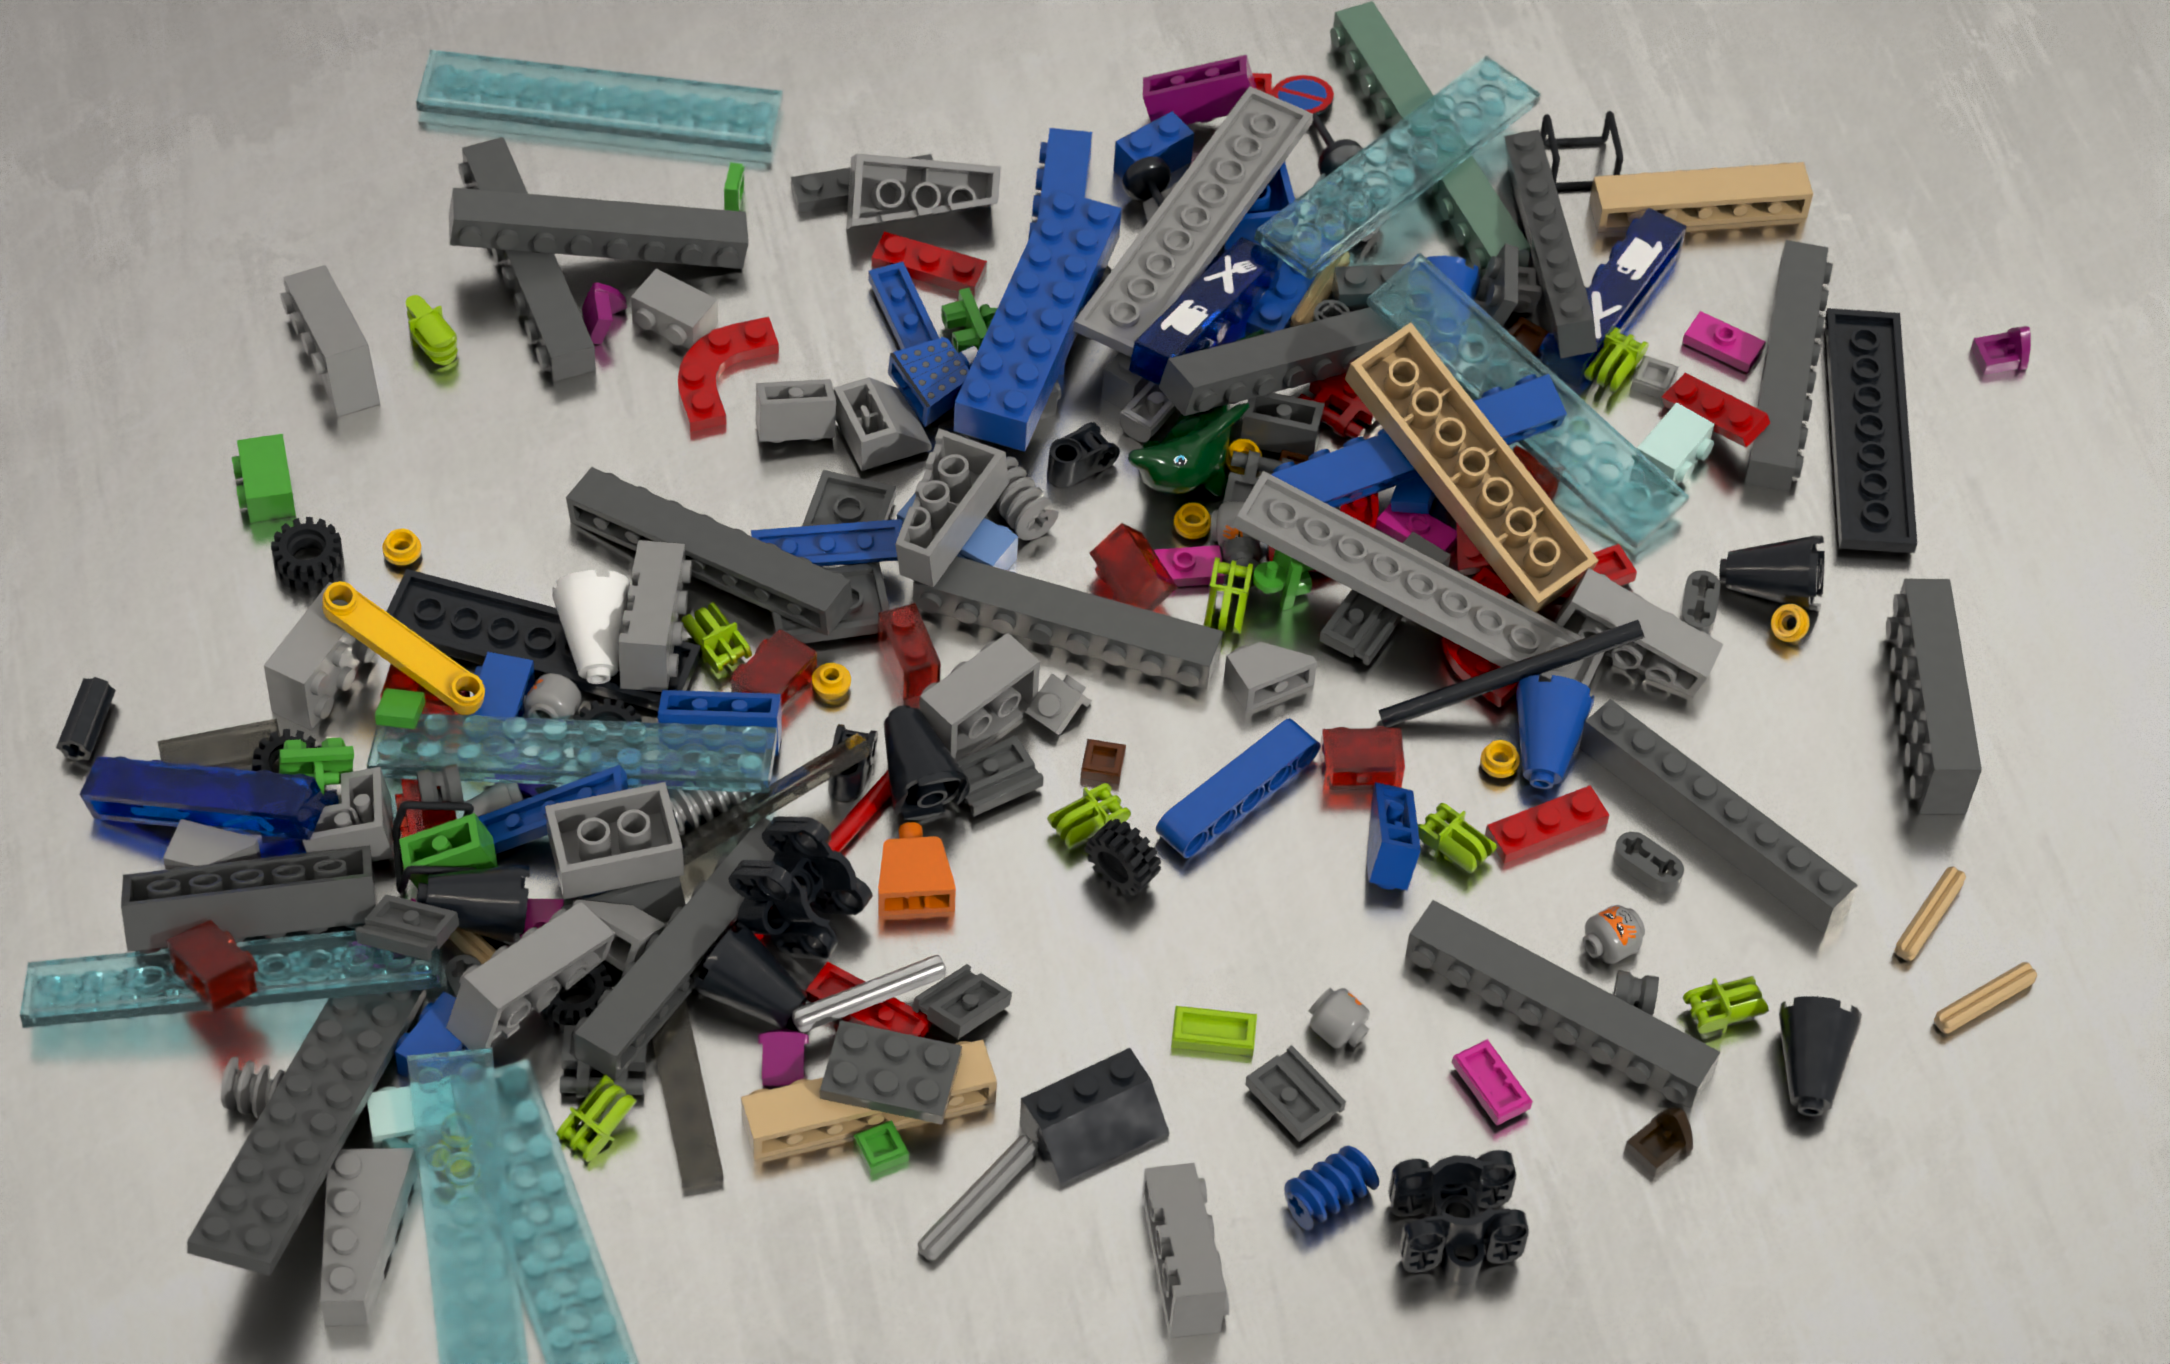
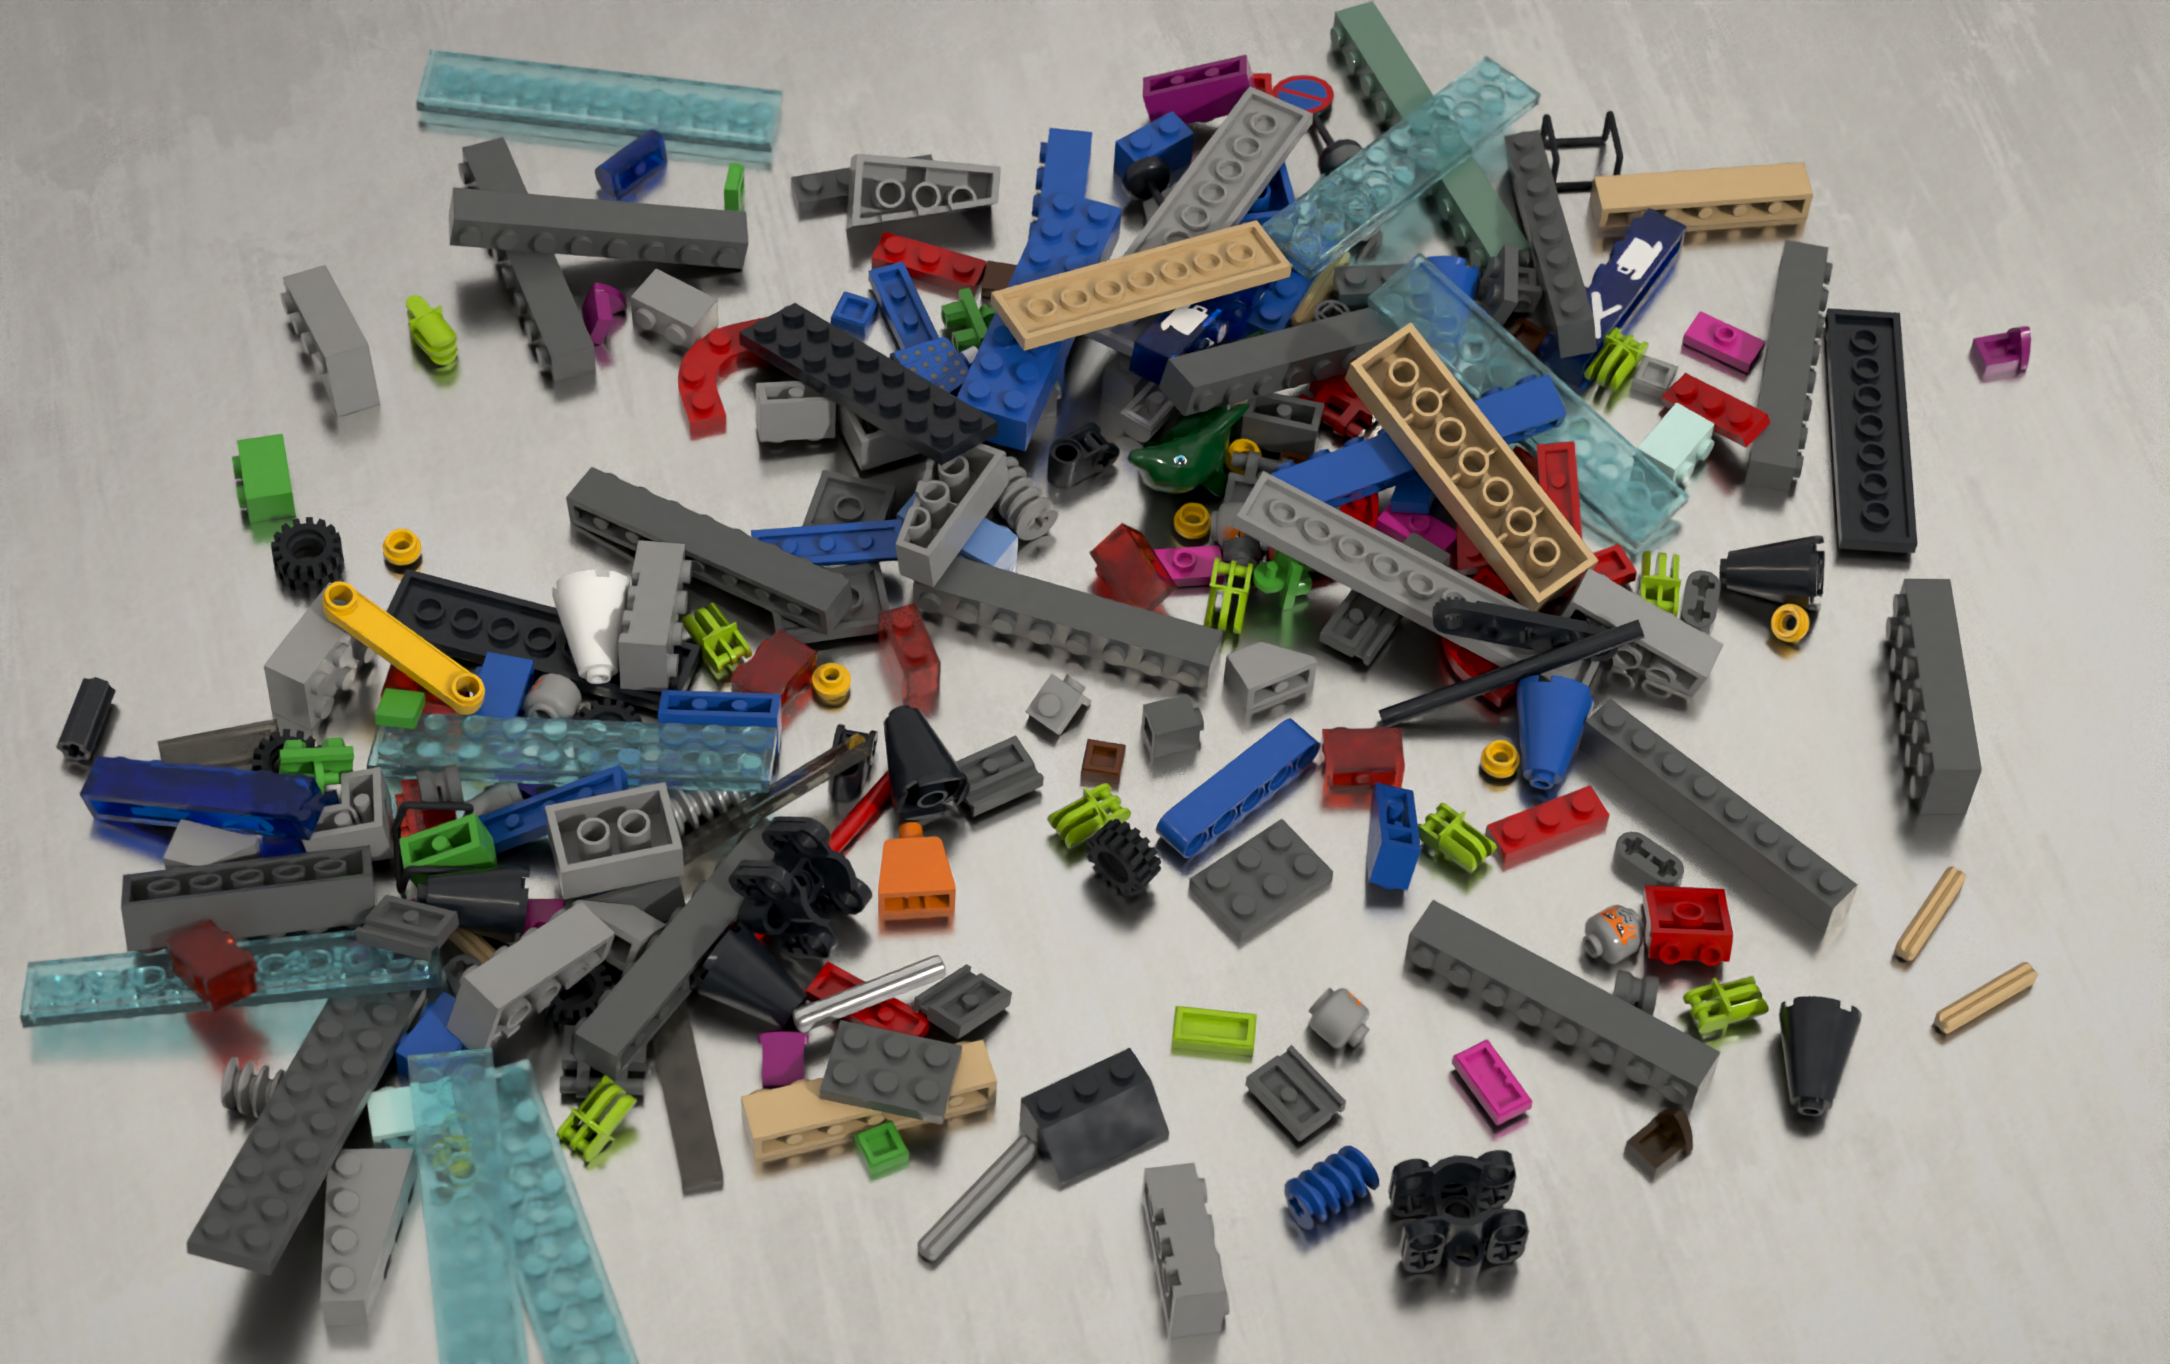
light grey brick [919,633,1040,761] -> none
none -> clear blue brick [595,129,668,200]
none -> black plate [739,303,998,466]
none -> blue tile [831,291,878,336]
none -> reddish brown tile [981,260,1017,297]
none -> tan plate [991,220,1292,351]
none -> dark grey brick [1141,694,1204,758]
none -> dark grey plate [1189,819,1333,941]
none -> black piece [1432,597,1618,662]
none -> red plate [1537,441,1583,540]
none -> lime arm [1639,551,1681,617]
none -> red plate [1643,885,1734,966]

